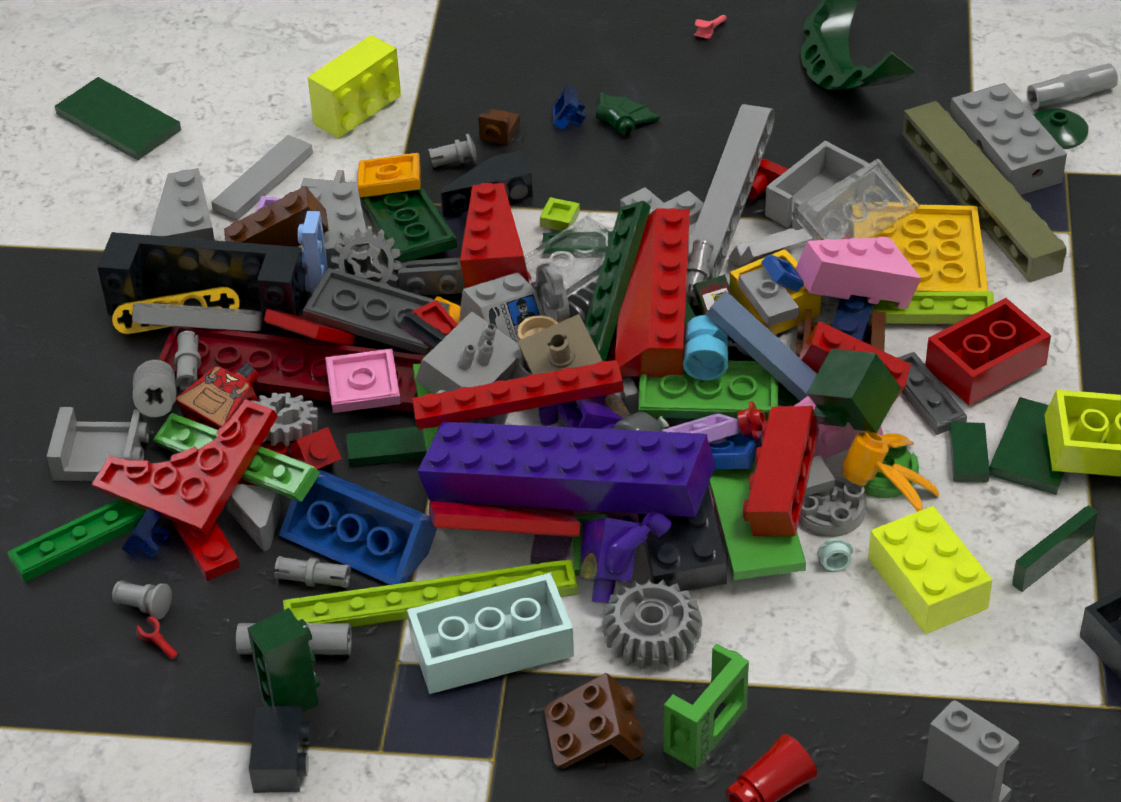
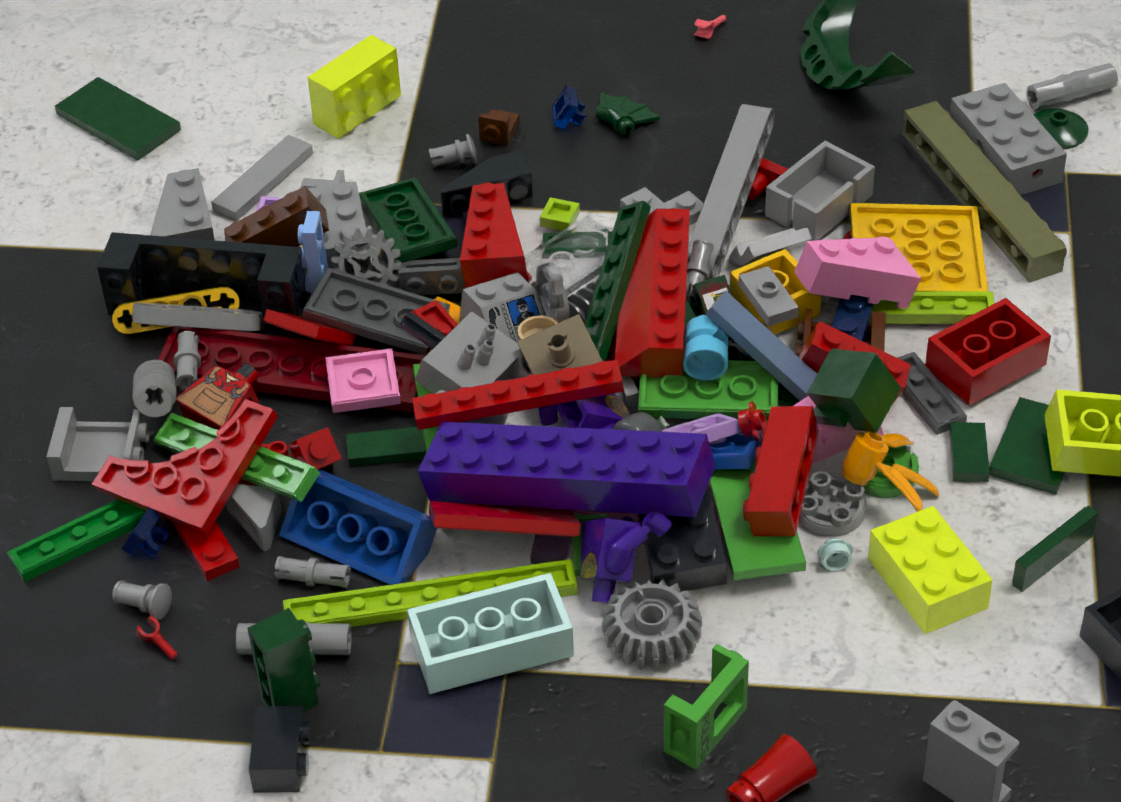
light grey gear [251,393,318,446] -> none
light orange tile [357,153,421,197] -> none
reddish brown bracket [544,673,644,769] -> none
blue tile [761,254,804,292] -> none
clear tile [792,159,920,240] -> none
light grey tile [805,455,835,496] -> none

